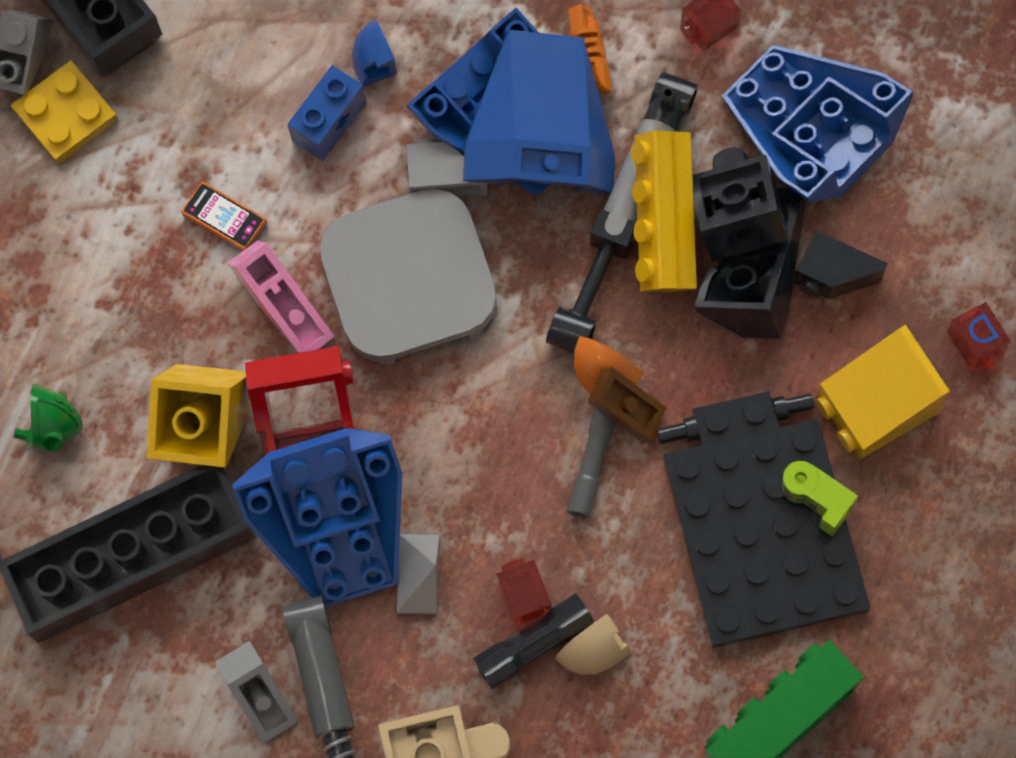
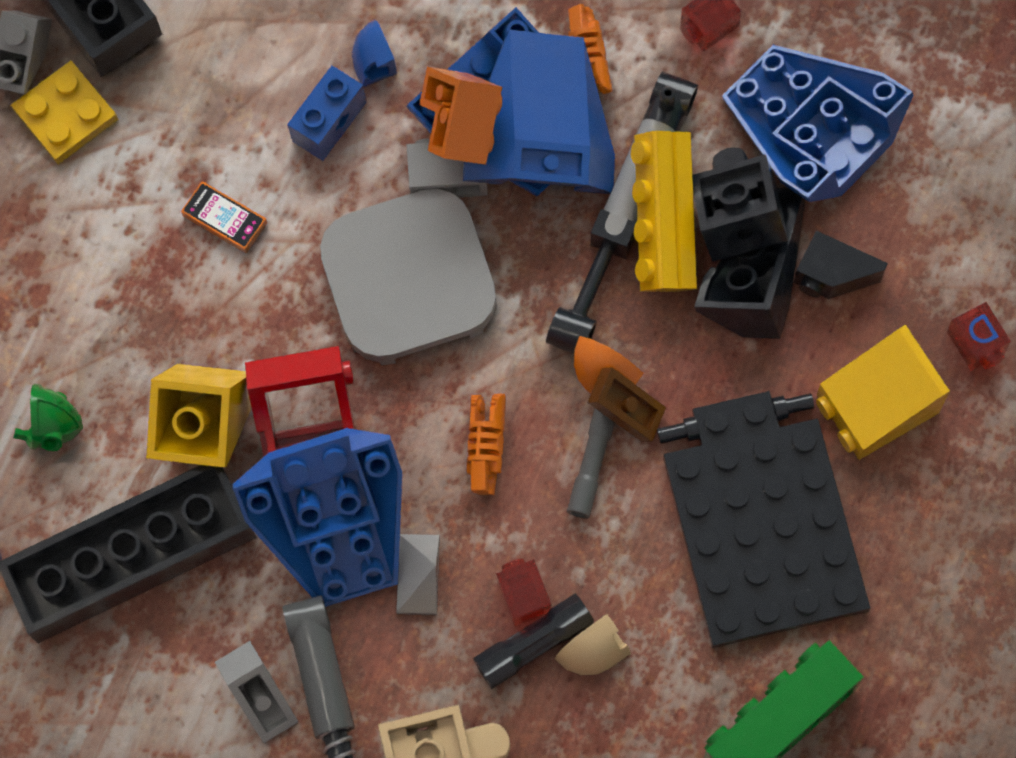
bright pink slope [227,240,335,353] -> none
lime leg [782,461,858,537] -> none
none -> orange brick [419,67,502,165]
none -> orange hinge [467,393,506,496]

